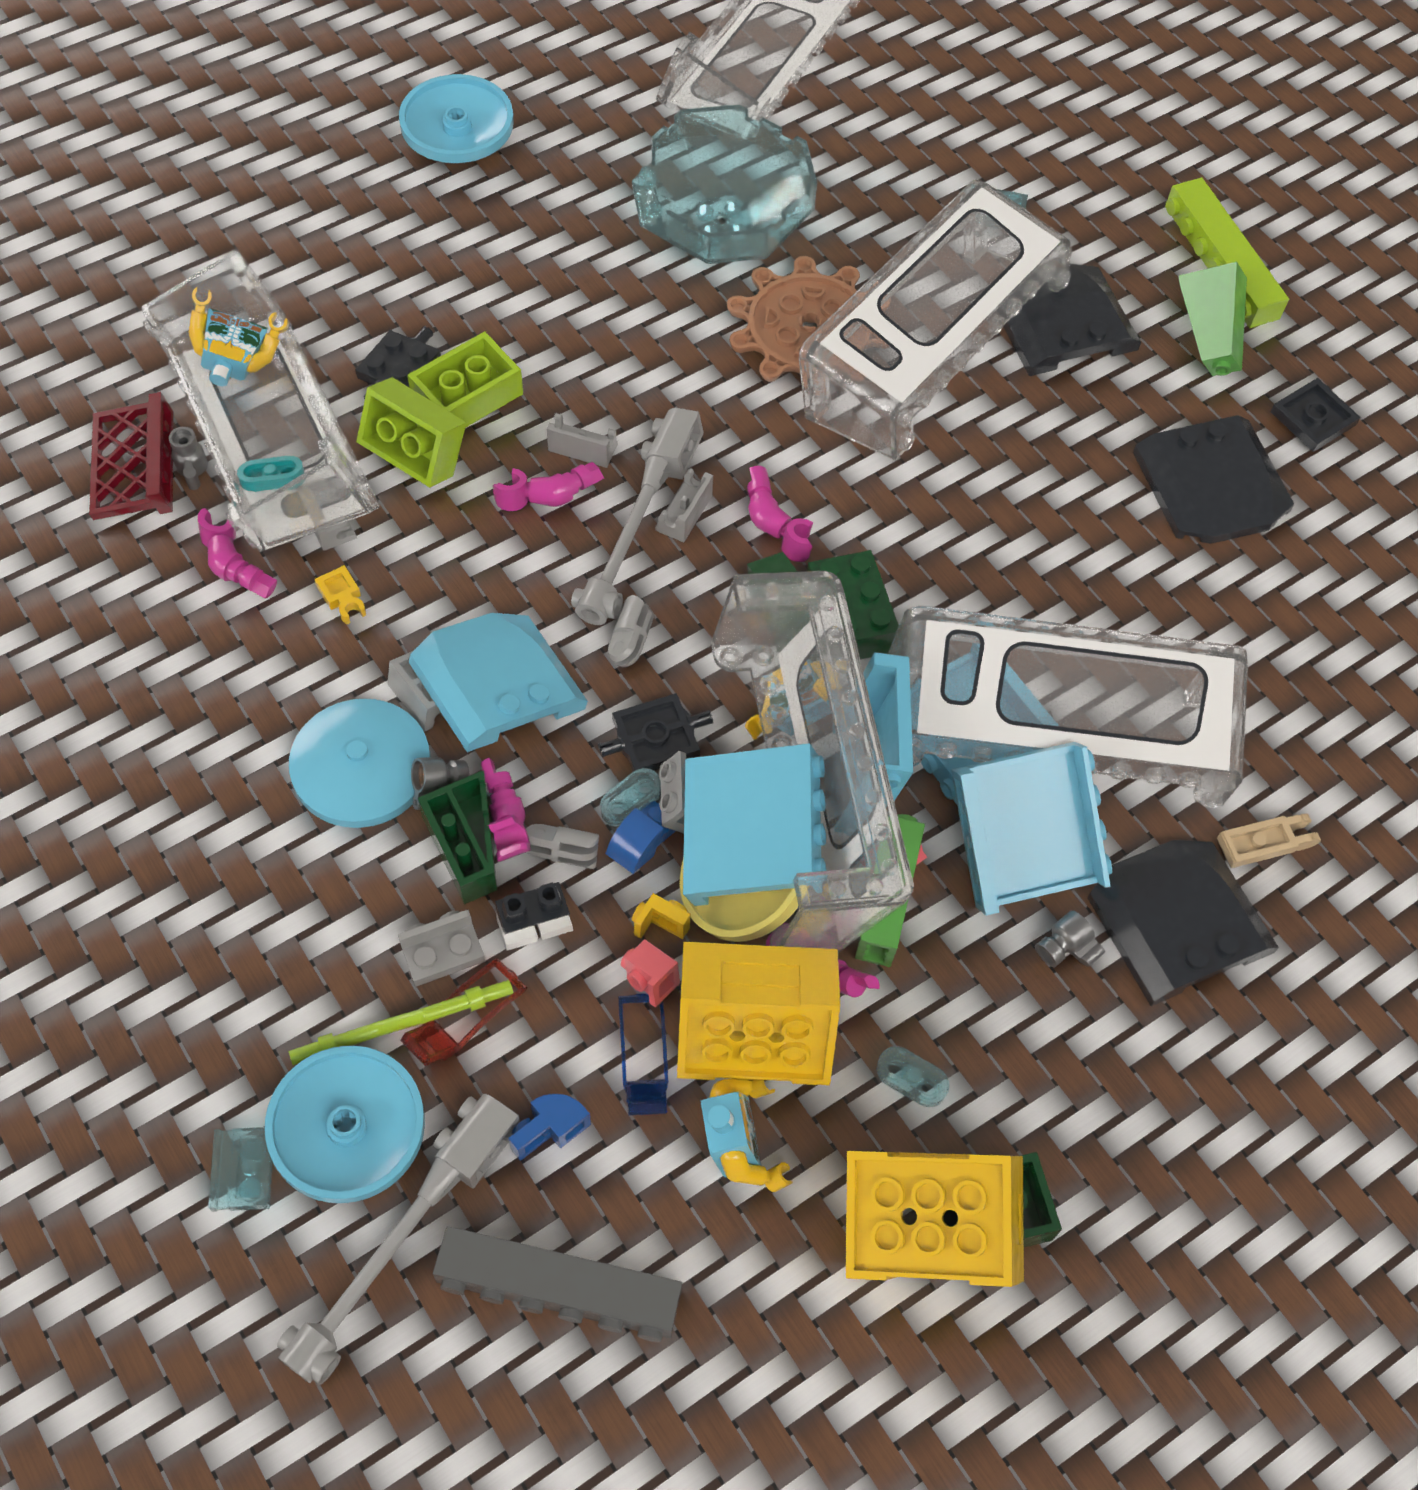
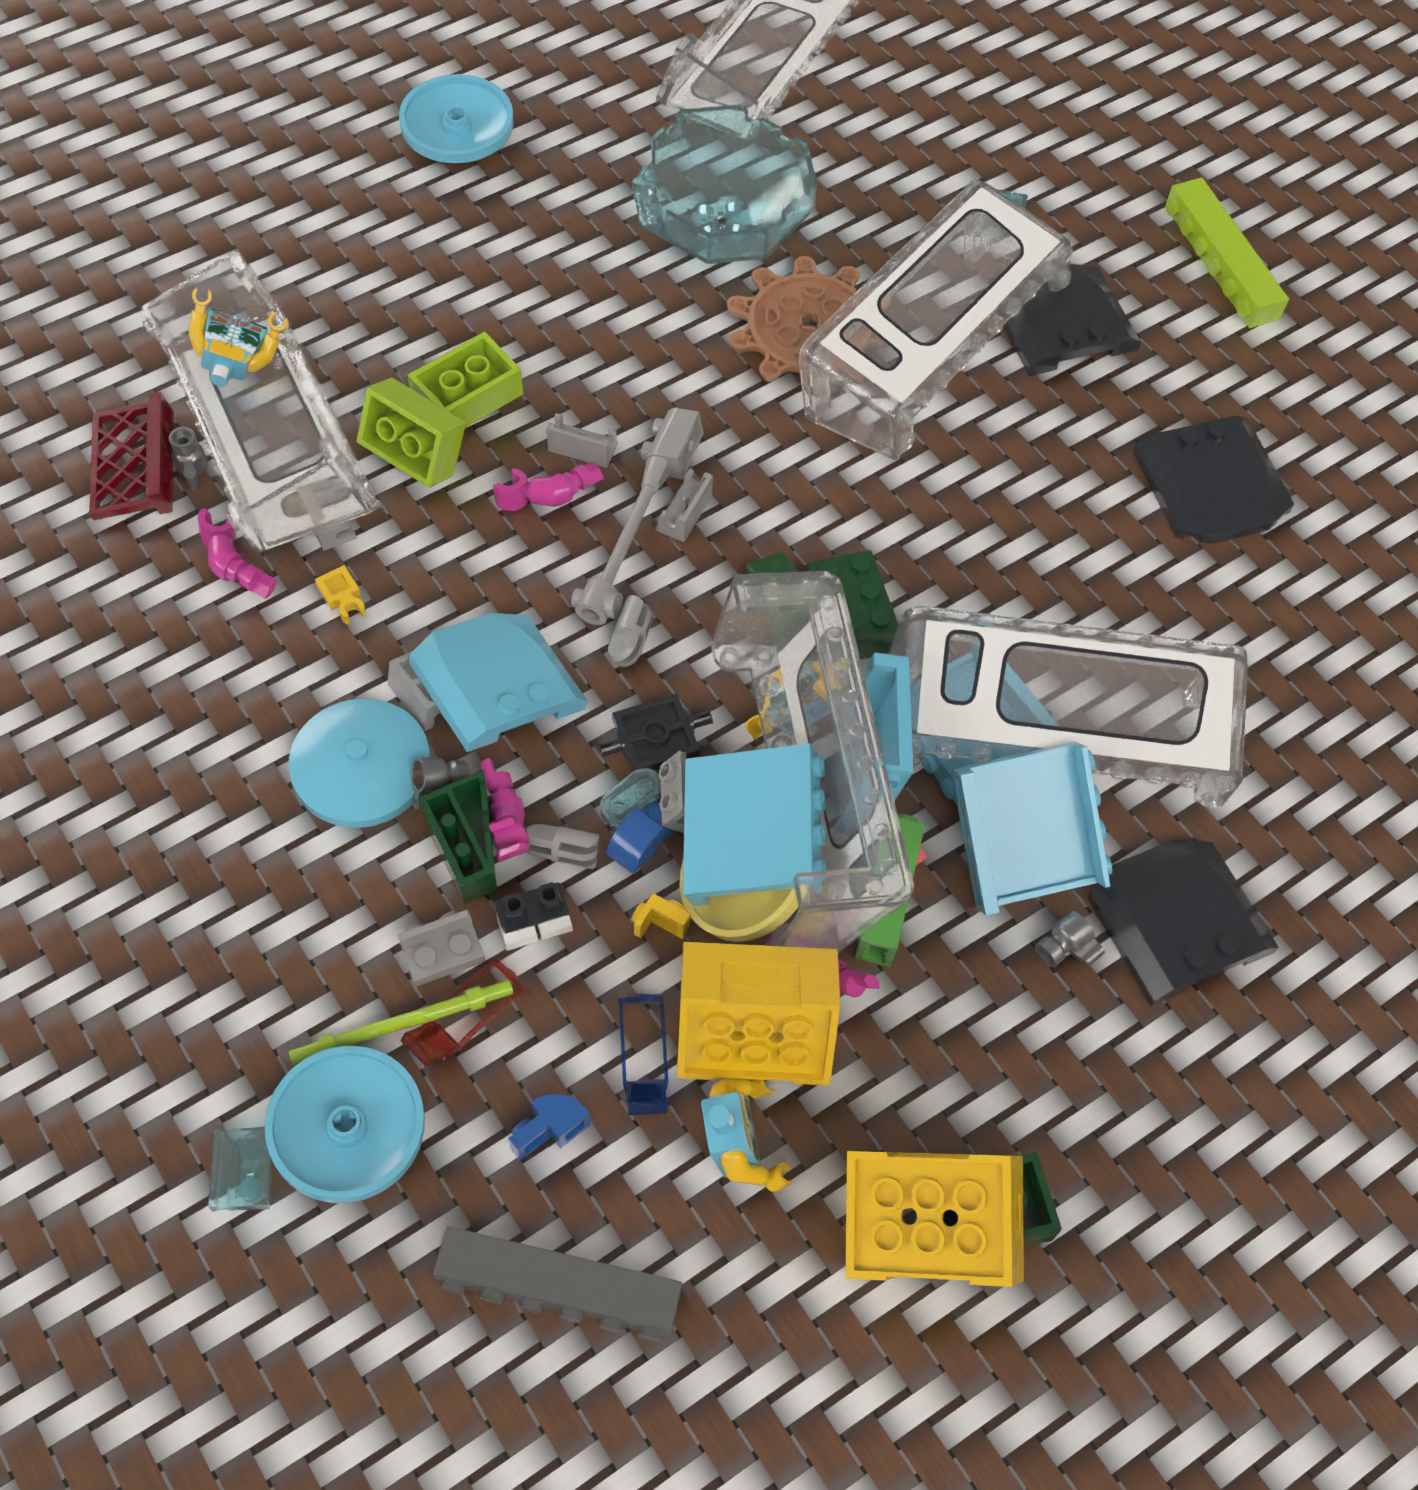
teal plate [237,456,305,492] -> none
light grey bar [277,1094,520,1385] -> none
black plate [355,326,441,399] -> none
coral brick [621,939,680,1008] -> none
dark pink piece [747,466,813,562] -> none
clear light blue plate [876,1046,949,1107] -> none
slope [1179,262,1247,376] -> none
tan hinge [1217,813,1321,868] -> none
black plate [1270,378,1361,452] -> none

